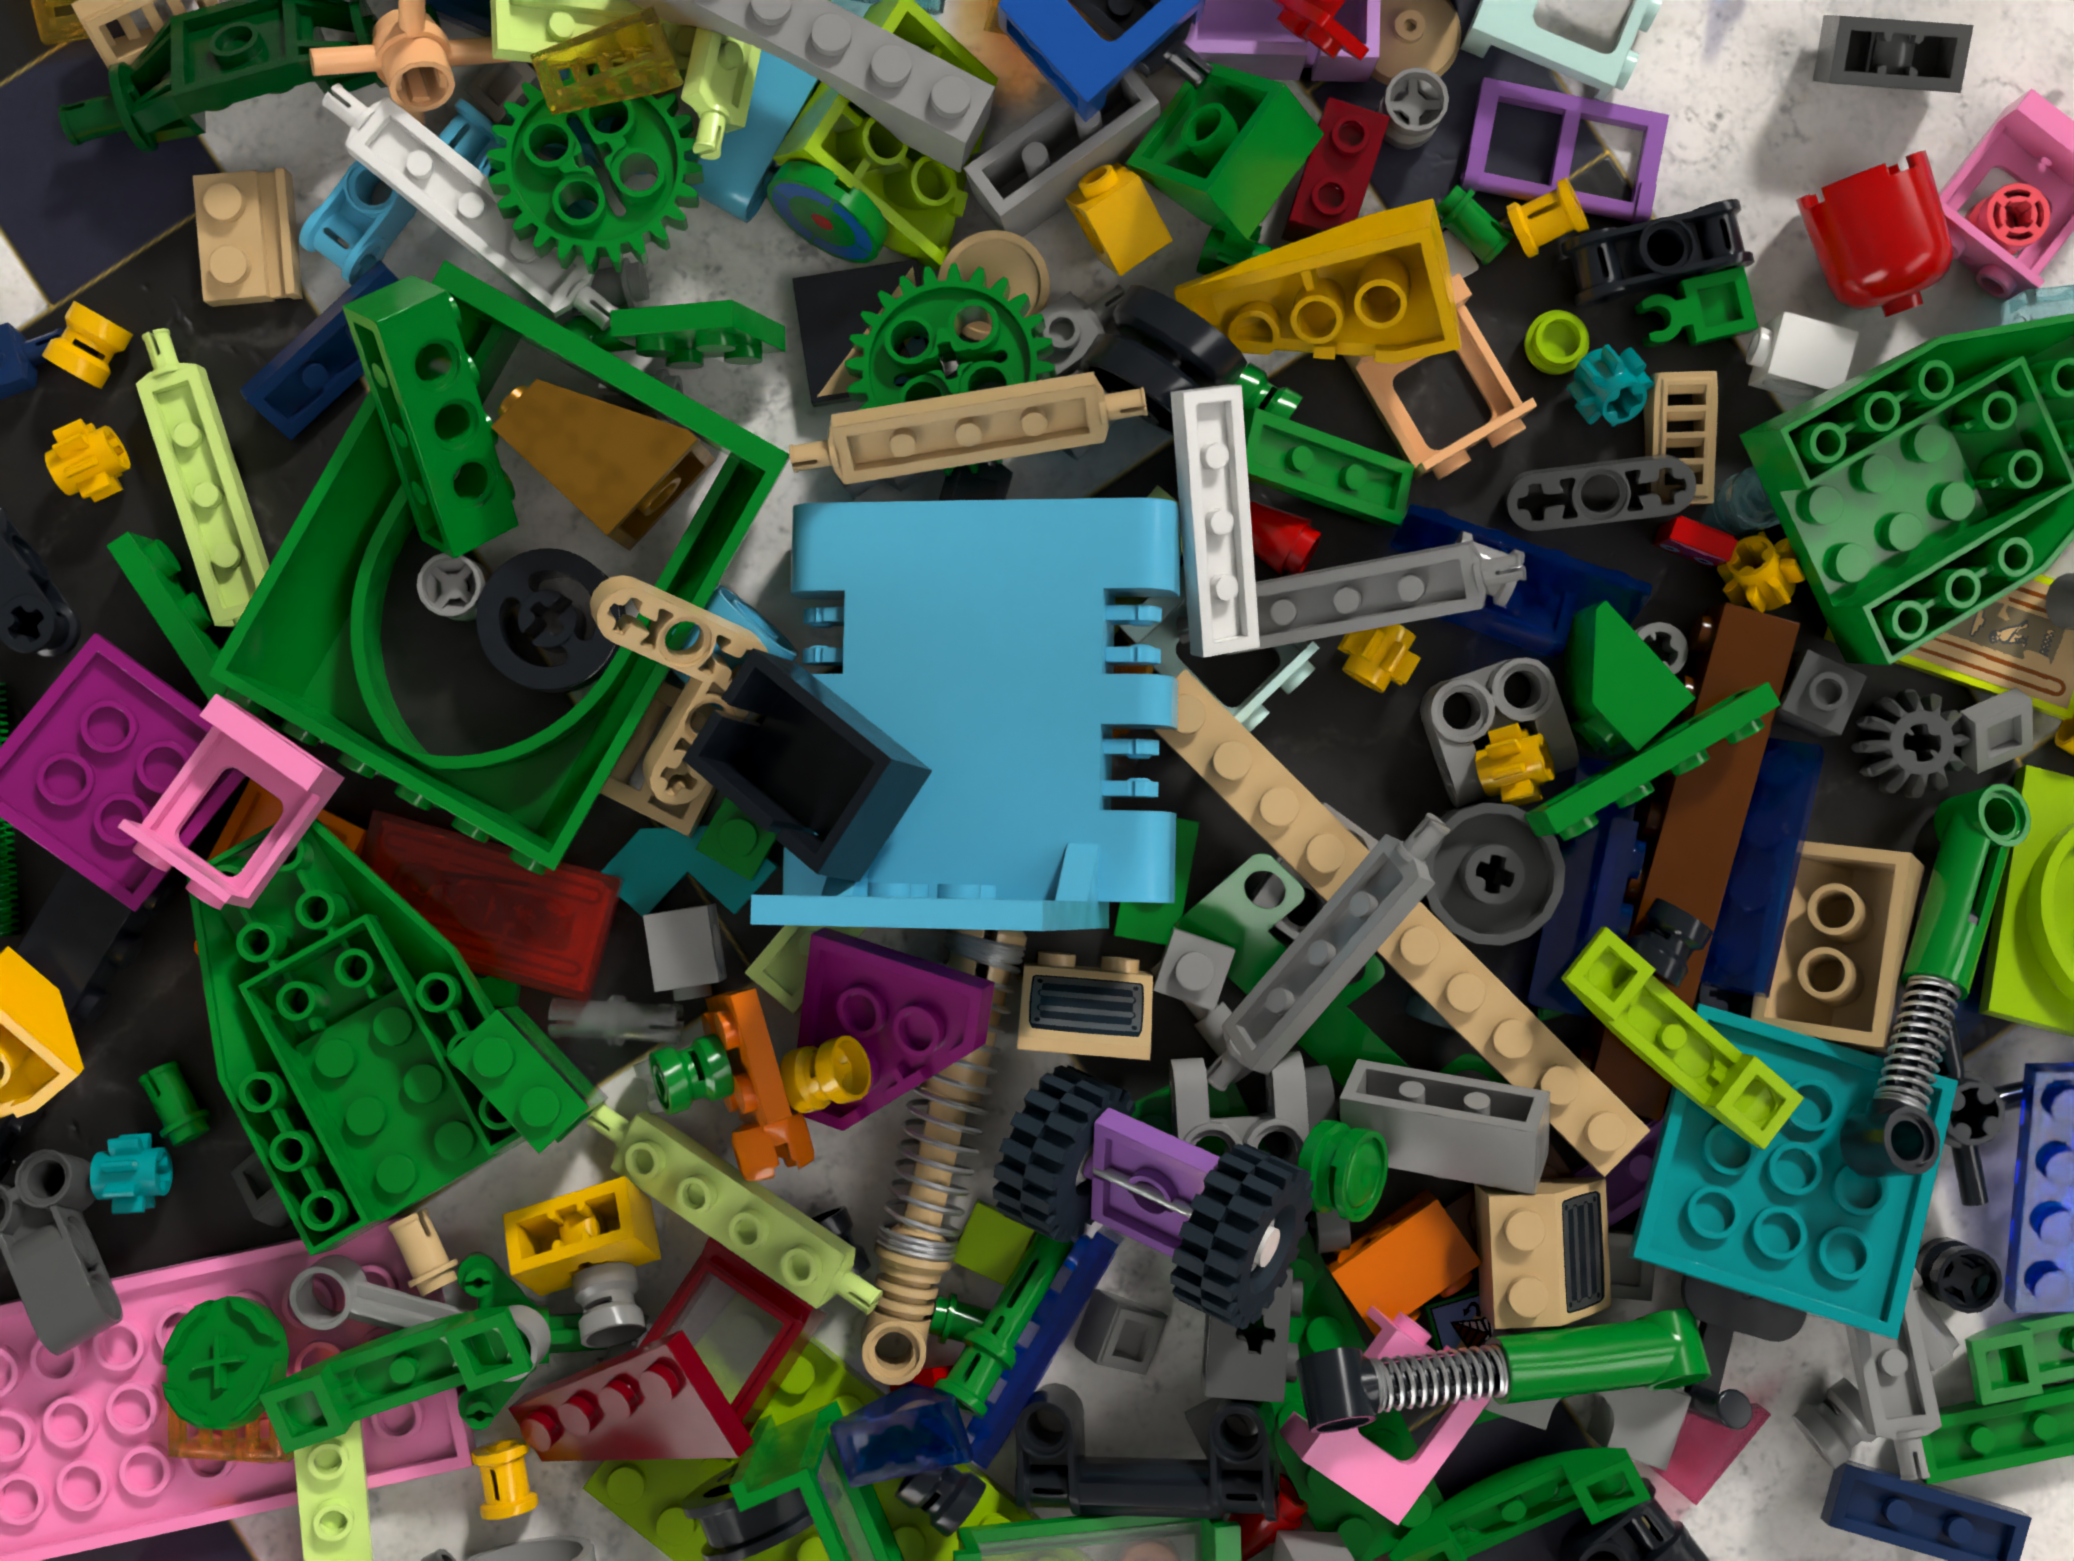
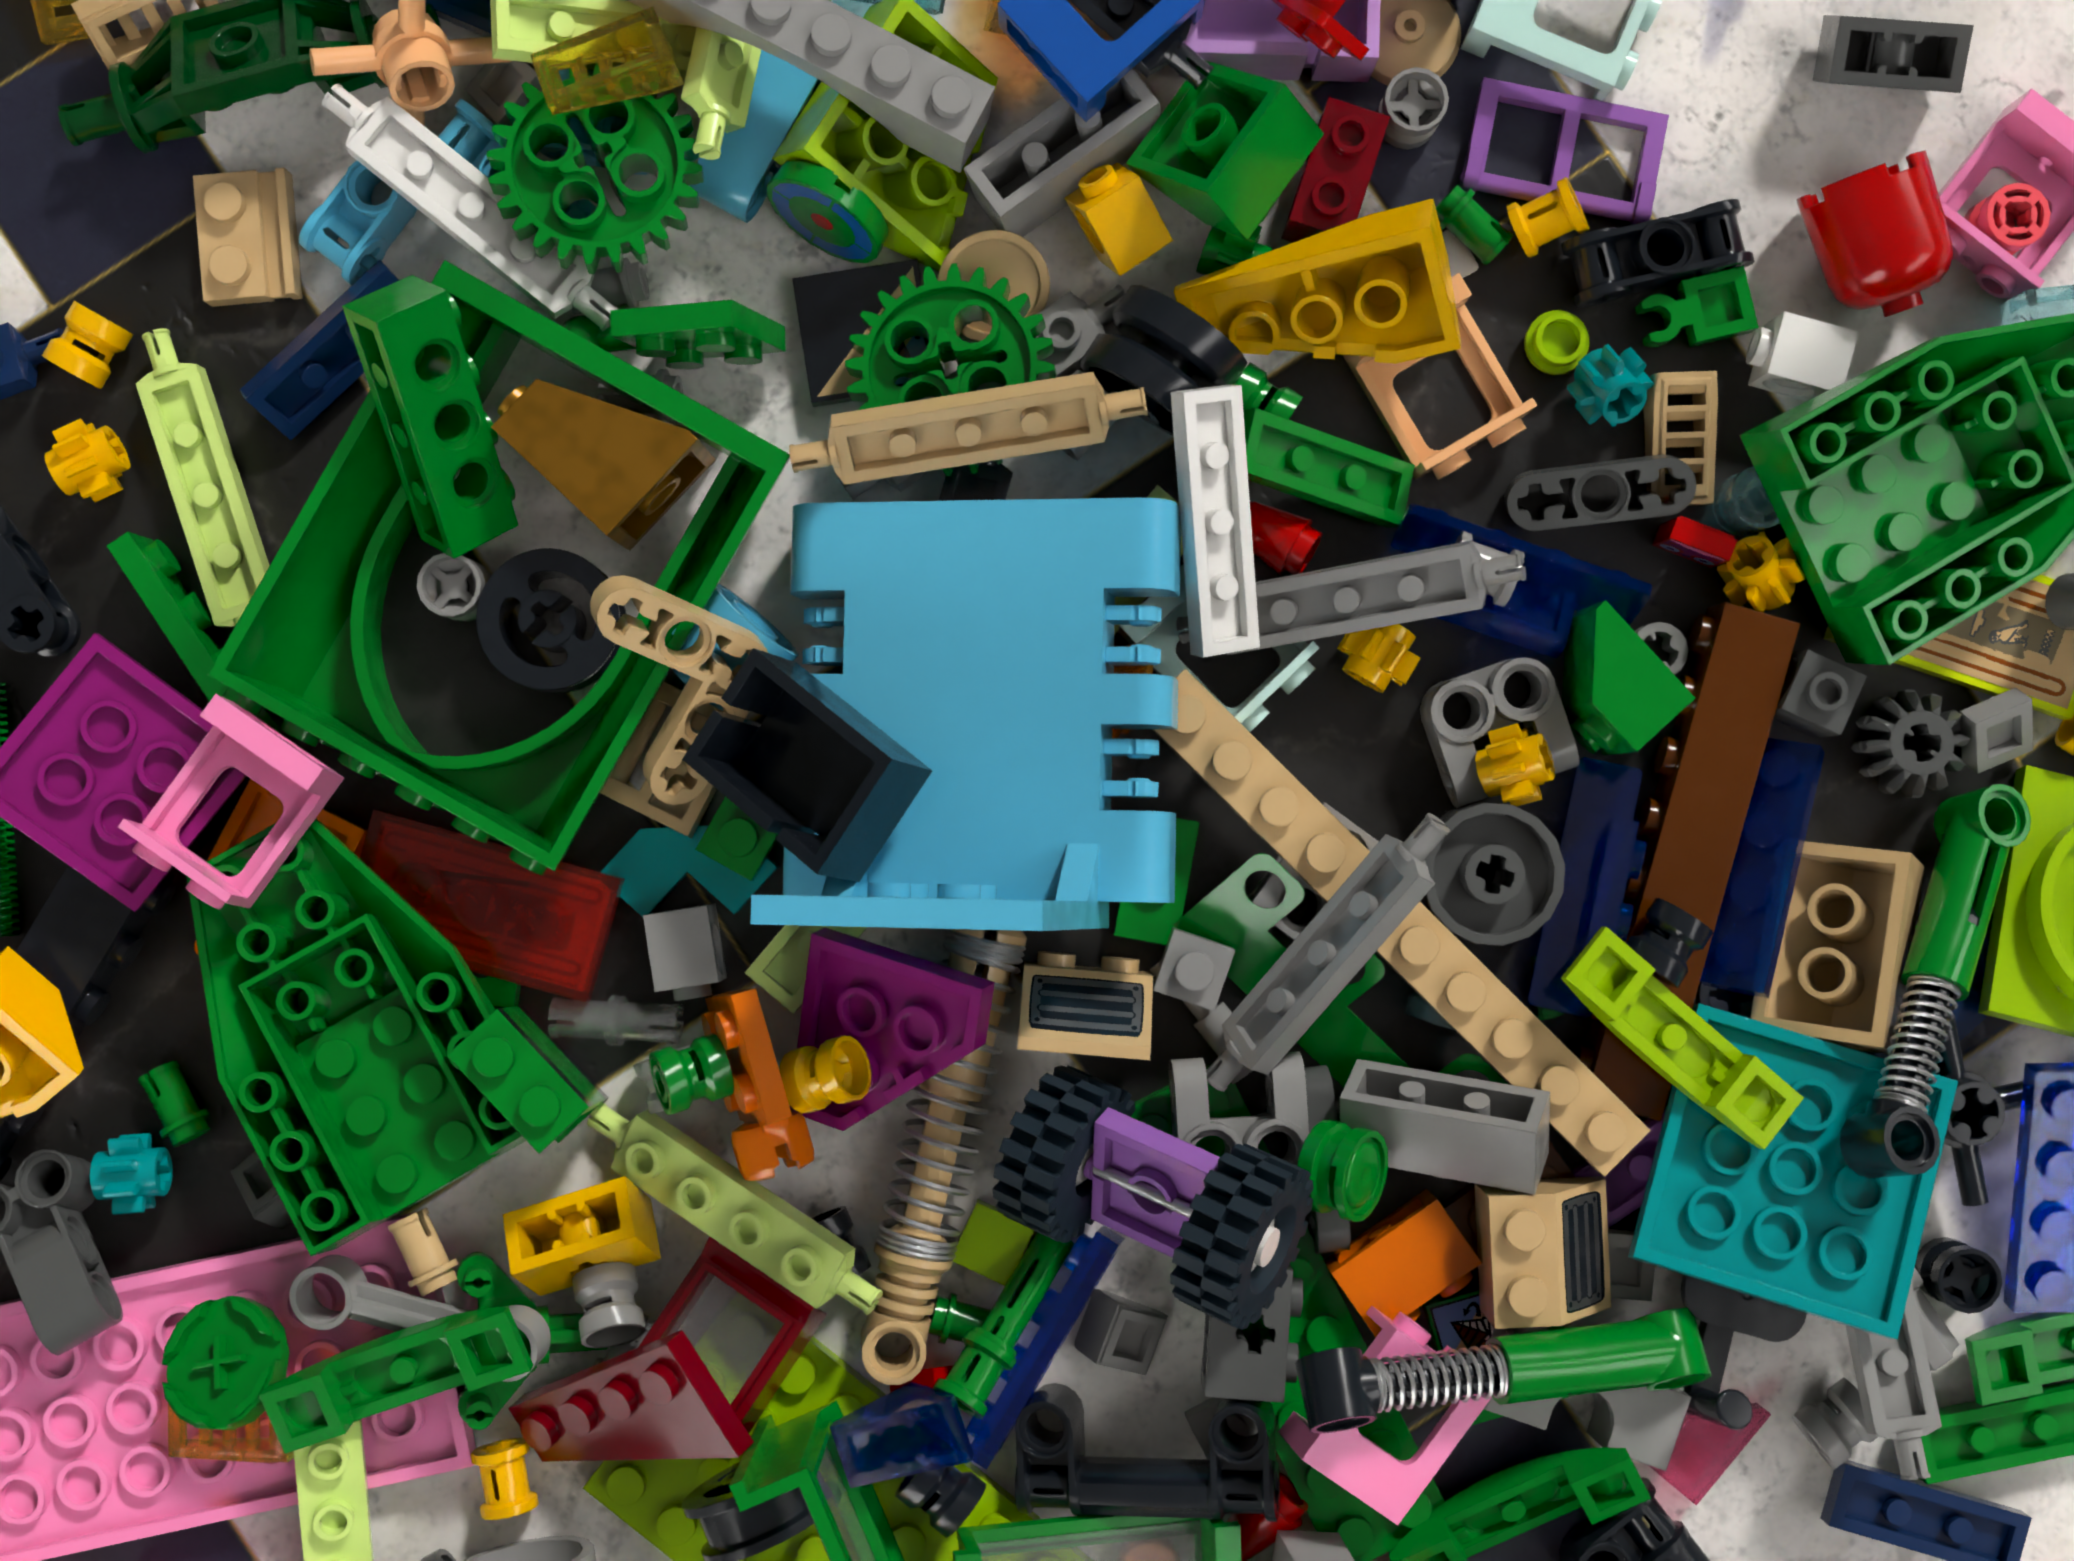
green plate [1524,682,1781,841] -> none

